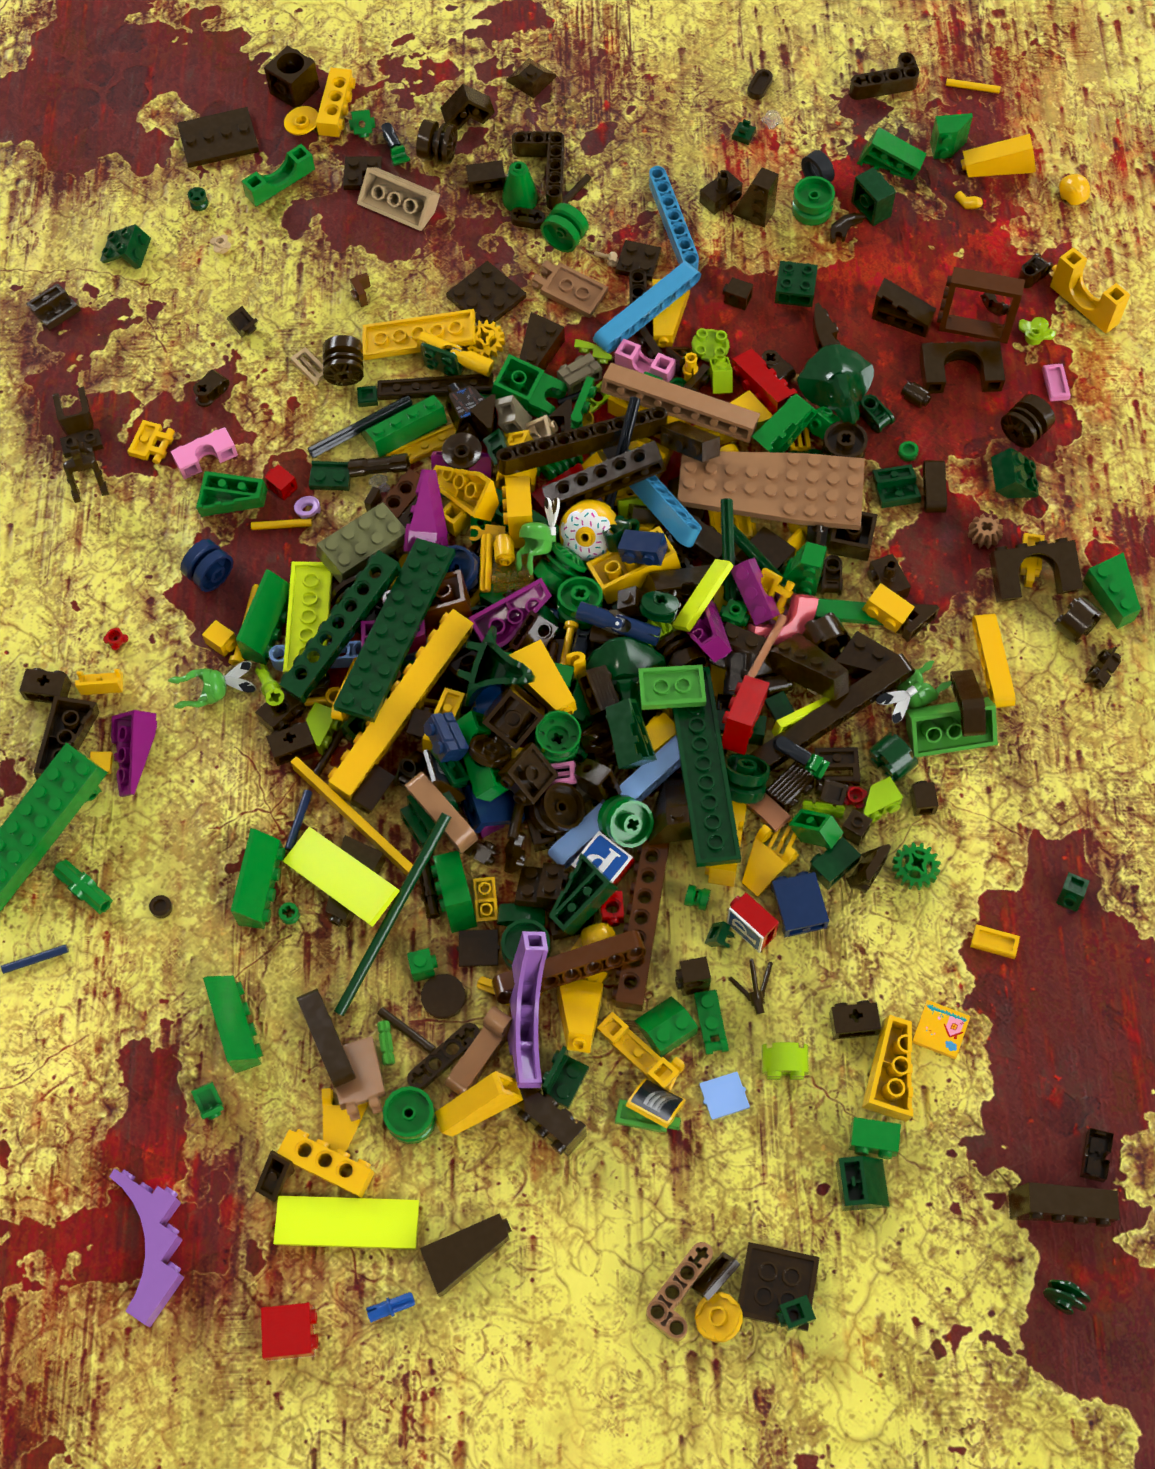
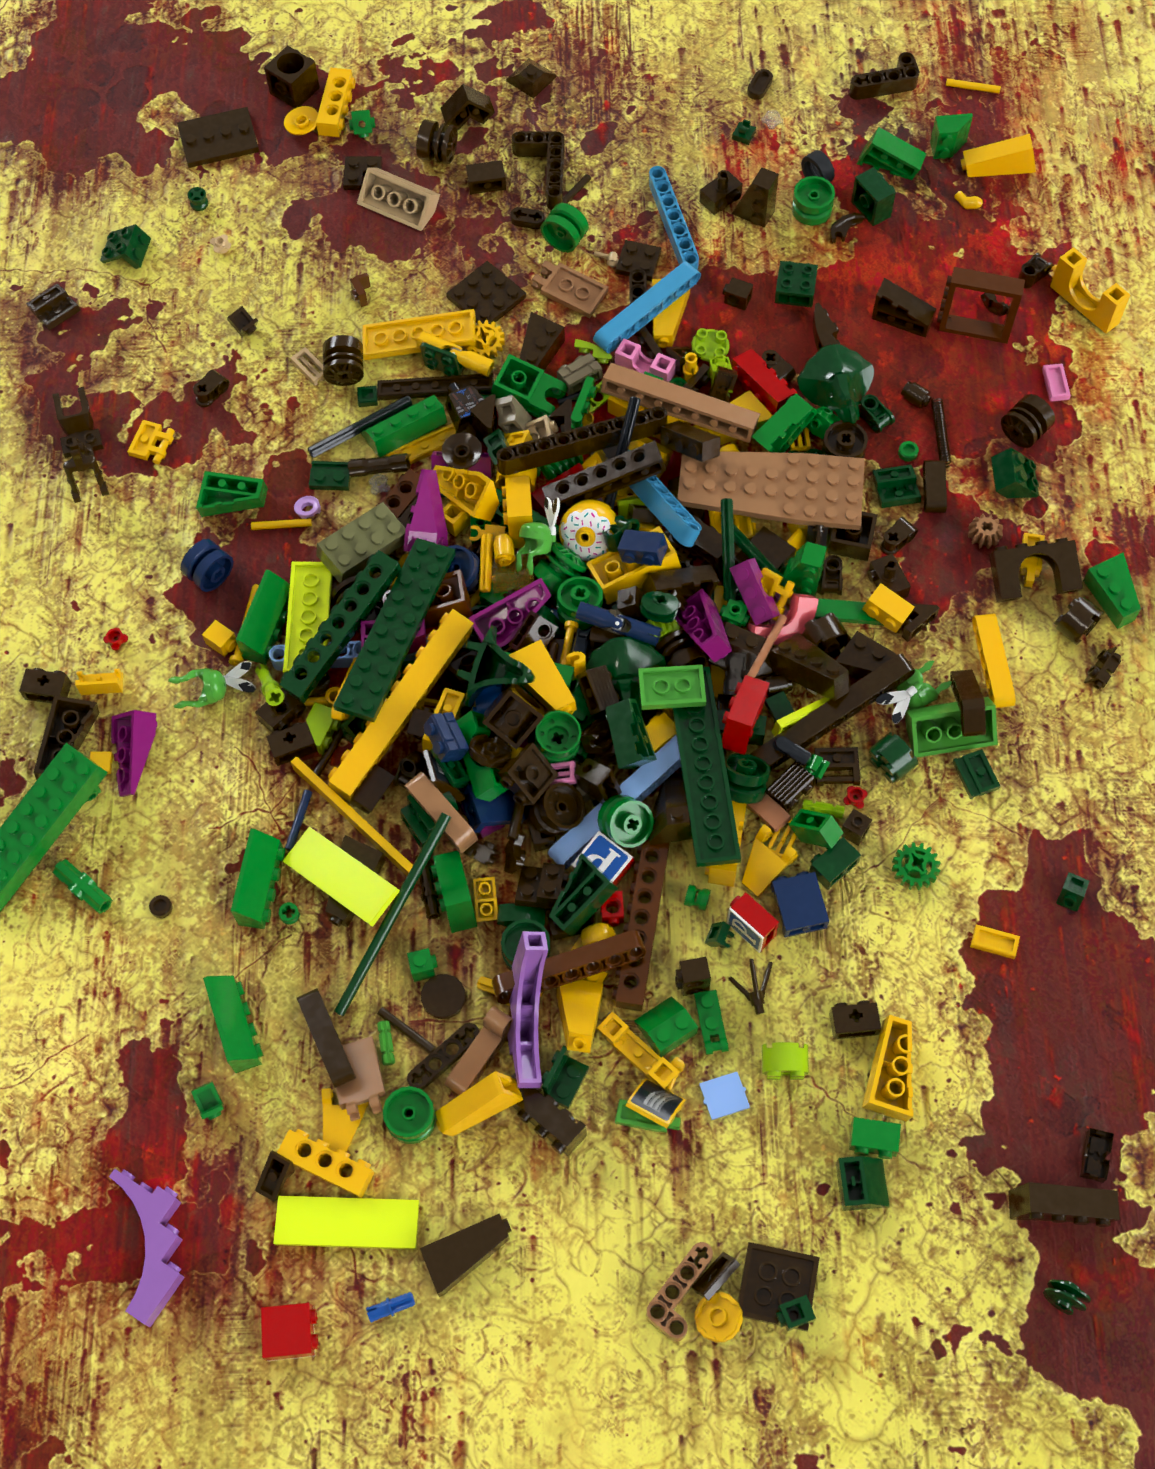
dark blue bar [1,944,69,974] -> none
bright pink arch [171,427,238,480] -> none
green arch [241,144,315,207] -> none
red brick [264,464,298,501] -> none
dark brown tile [364,486,382,512] -> none
piece [381,123,410,166] -> none
dark brown piece [457,929,500,967] -> none
green cone [502,161,539,211] -> none
neon yellow tile [672,559,733,632] -> none
dark brown bracket [815,778,848,806] -> none
dark brown slope [846,844,891,893] -> none
lime slope [863,776,903,823] -> none
dark brown brick [910,781,939,816] -> none
yellow tile [912,1000,970,1059] -> none
dark brown arch [919,341,1005,394] -> none
lime plate [1019,317,1056,345] -> none
yellow hair [1059,174,1090,205] -> none
none -> dark brown piece [708,366,738,402]
none -> dark brown piece [881,517,918,555]
none -> dark brown piece [931,397,952,468]
none -> dark green plate [952,749,1000,799]

